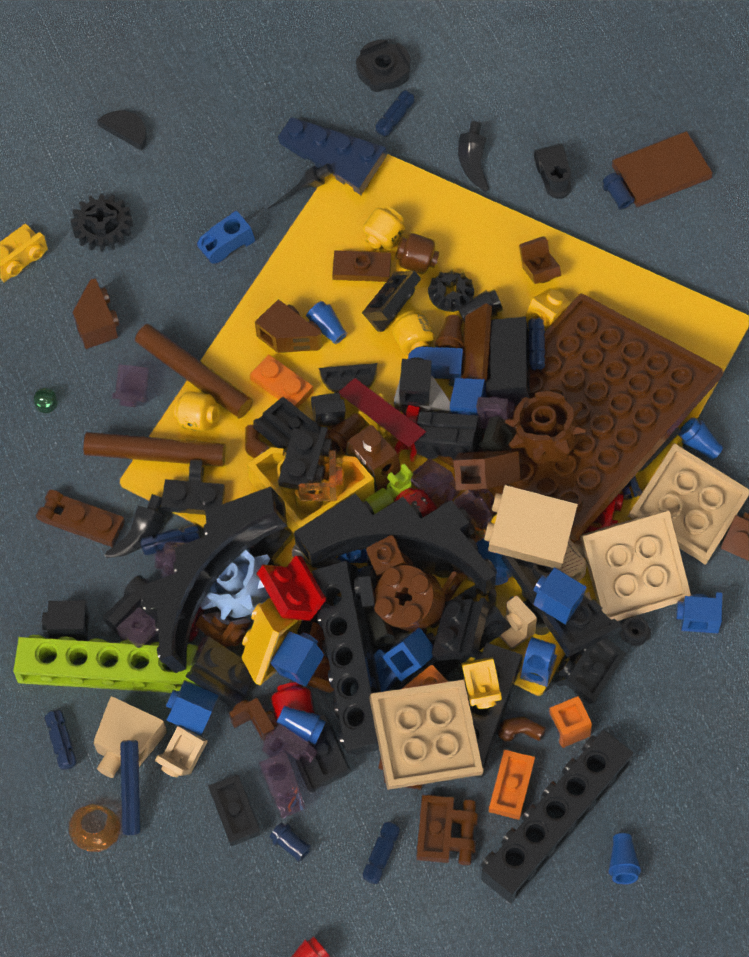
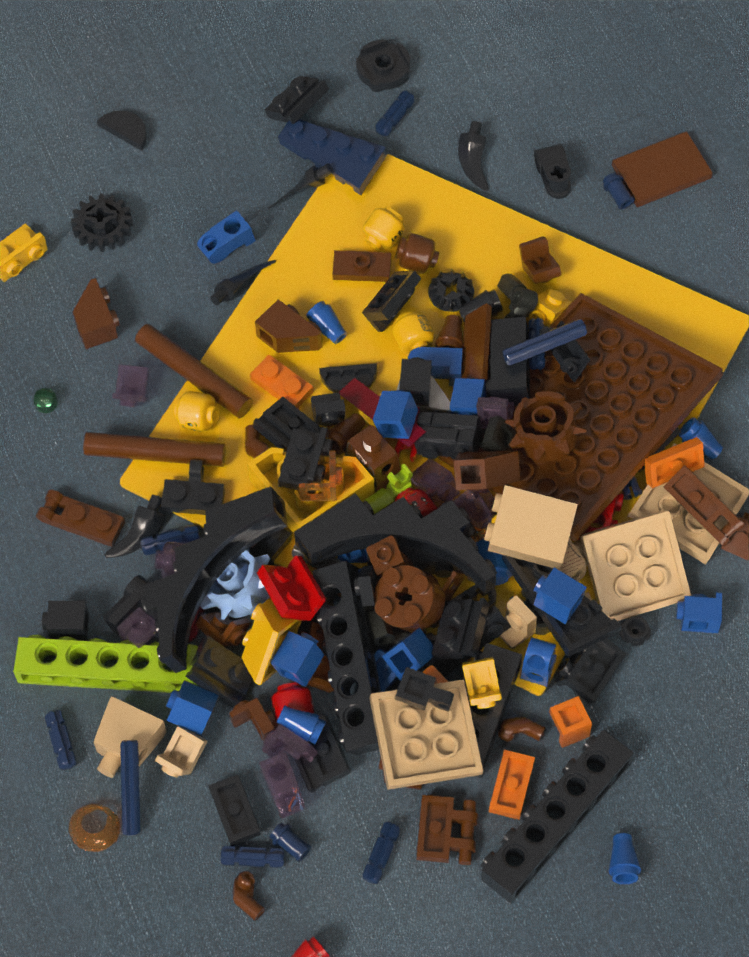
none -> black bar [210,260,276,305]
none -> dark blue axle [221,846,284,868]
none -> reddish brown arm [233,871,265,921]
none -> black plate [265,76,329,124]
none -> blue brick [373,390,418,439]
none -> black plate [395,667,454,712]
none -> pearl dark grey bar [497,273,538,319]
none -> dark blue axle [502,319,587,366]
none -> black hinge [539,321,590,382]
none -> orange plate [645,437,705,488]
none -> reddish brown plate [663,465,746,547]

